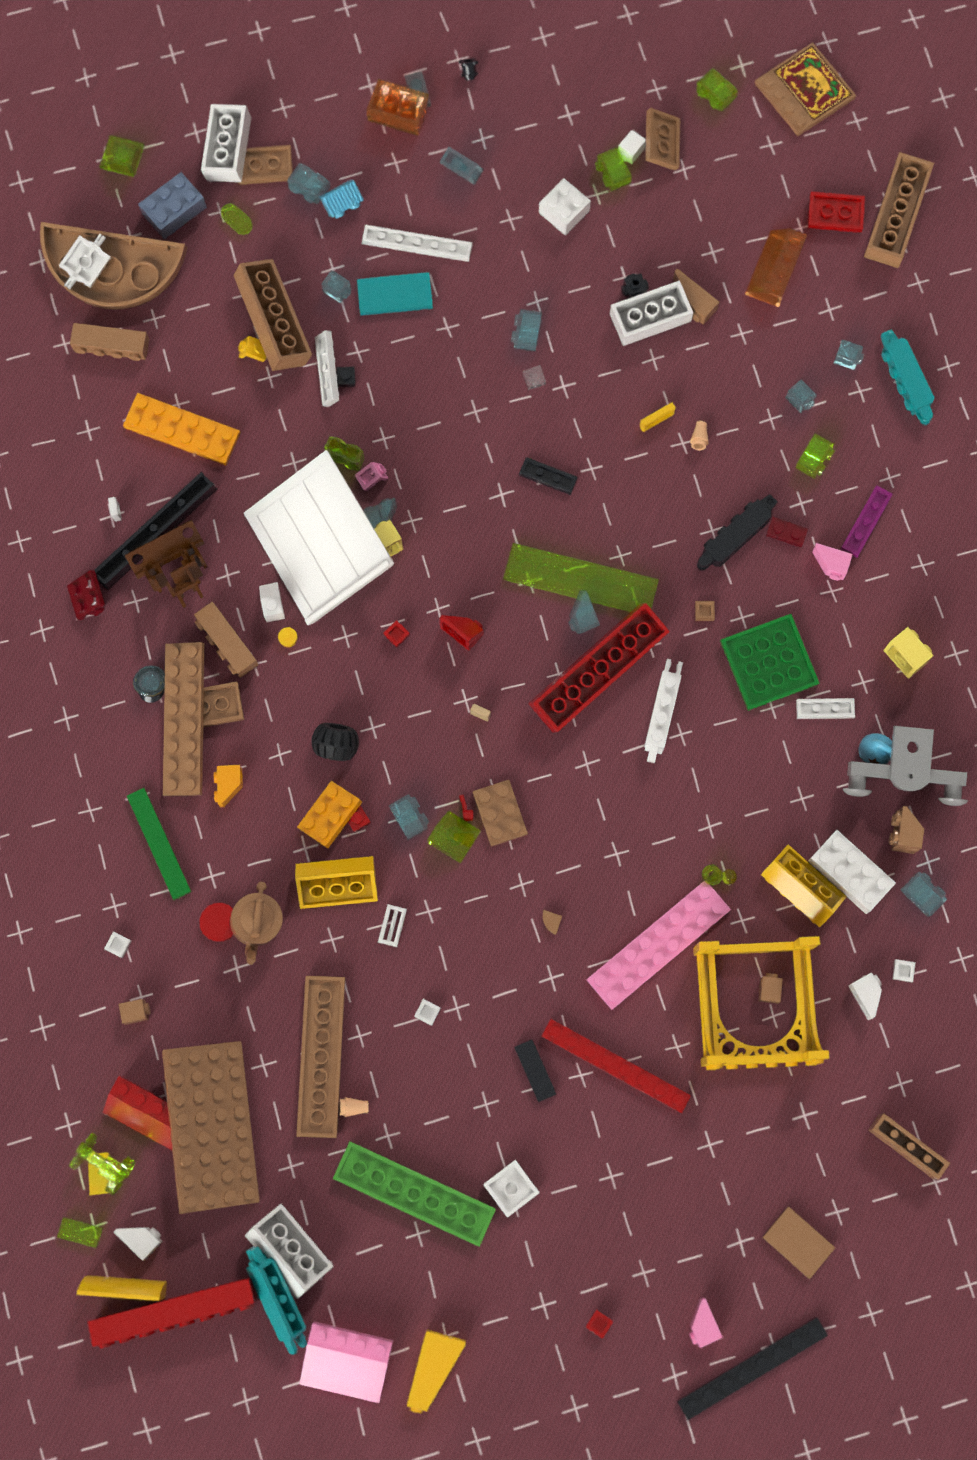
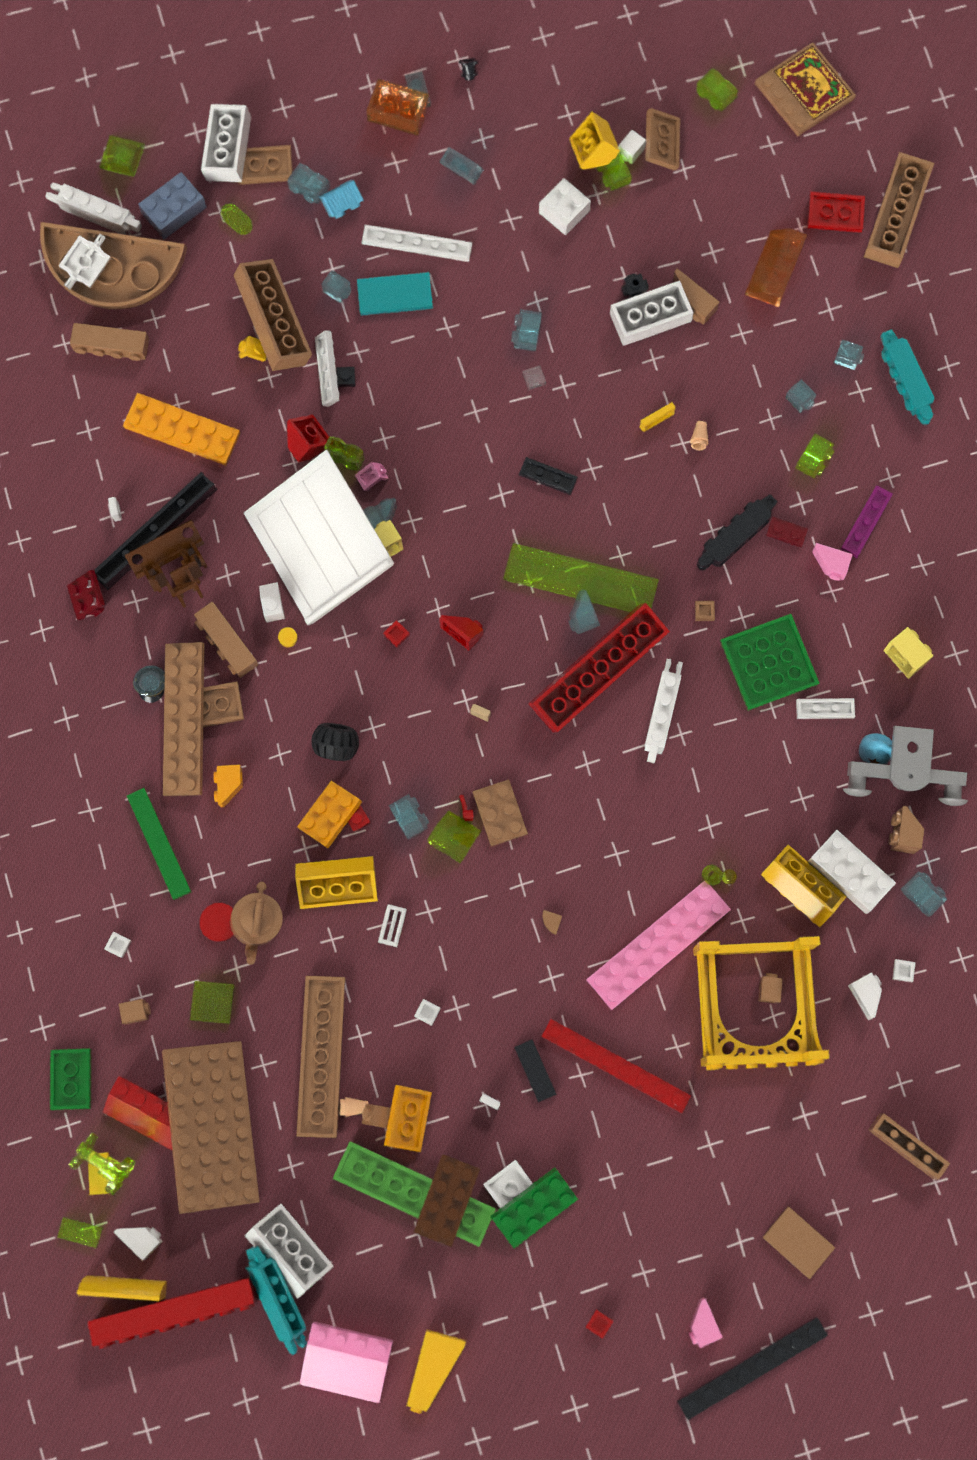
none -> white hinge [45,183,142,234]
none -> green tile [50,1048,91,1110]
none -> clear neon green tile [190,981,234,1024]
none -> red slope [287,414,334,462]
none -> medium nougat brick [362,1104,391,1128]
none -> light orange plate [384,1085,432,1152]
none -> reddish brown brick [413,1154,480,1247]
none -> white tile [480,1094,500,1110]
none -> green plate [490,1167,578,1248]
none -> yellow slope [569,112,620,170]

